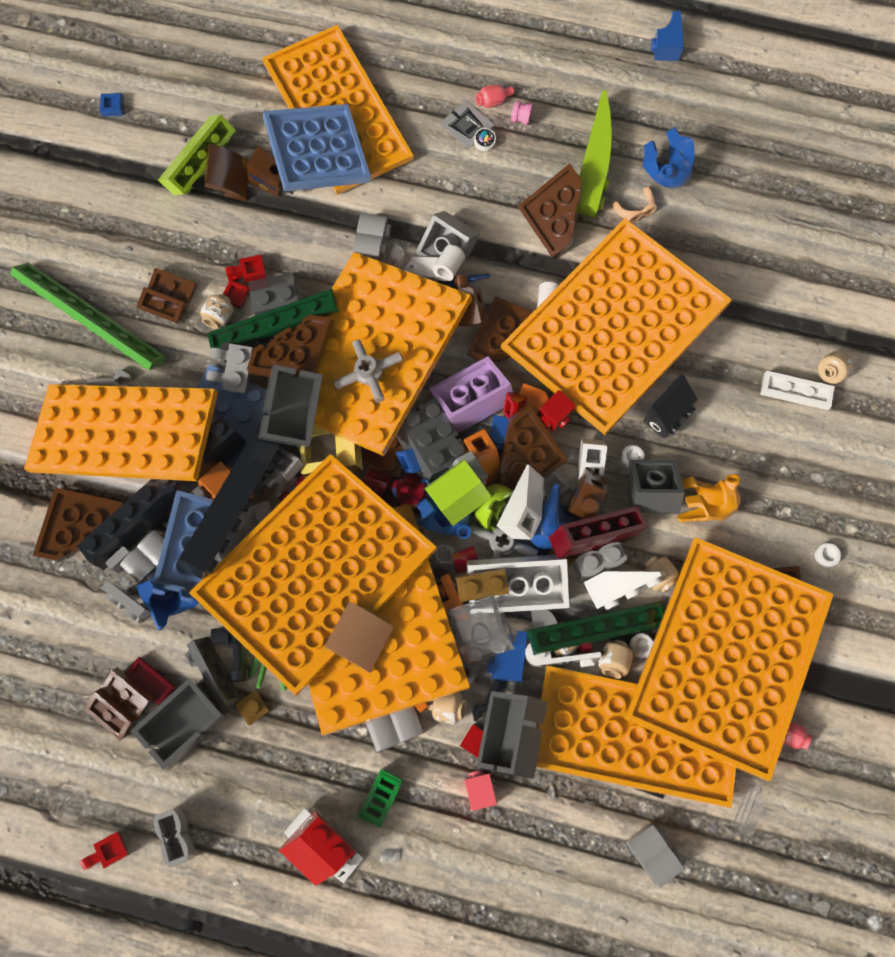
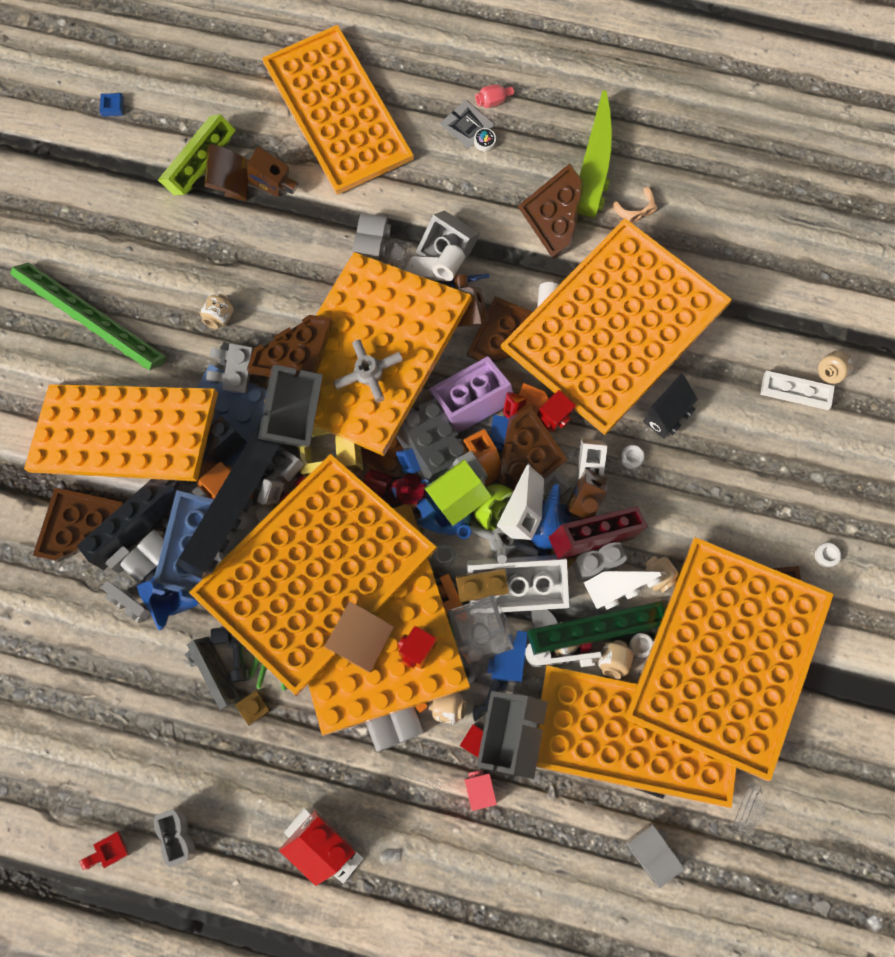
reddish brown slope [84,667,154,741] -> none
light grey bar [87,369,133,387] -> none
dark red tile [125,657,177,706] -> none
dark grey piece [131,678,228,770] -> none
reddish brown slope [136,268,198,324] -> none
dark green tile [207,288,339,349] -> none
red tile [222,280,250,310] -> none
red plate [225,254,267,282] -> none
dark grey slope [249,272,299,316] -> none
medium blue plate [263,104,371,192] -> none
green slope [358,769,404,828] -> none
dark red tile [451,546,478,574] -> none
bright pink wheel [511,100,533,126] -> none
dark grey slope [629,460,685,513] -> none
blue piece [643,127,695,188] -> none
blue arch [650,11,683,61] -> none
light orange piece [677,474,741,522] -> none
coral plant [784,722,812,750] -> none
none -> light grey tile [257,479,285,505]
none -> red brick [397,625,437,669]
none -> light grey bar [495,534,516,564]

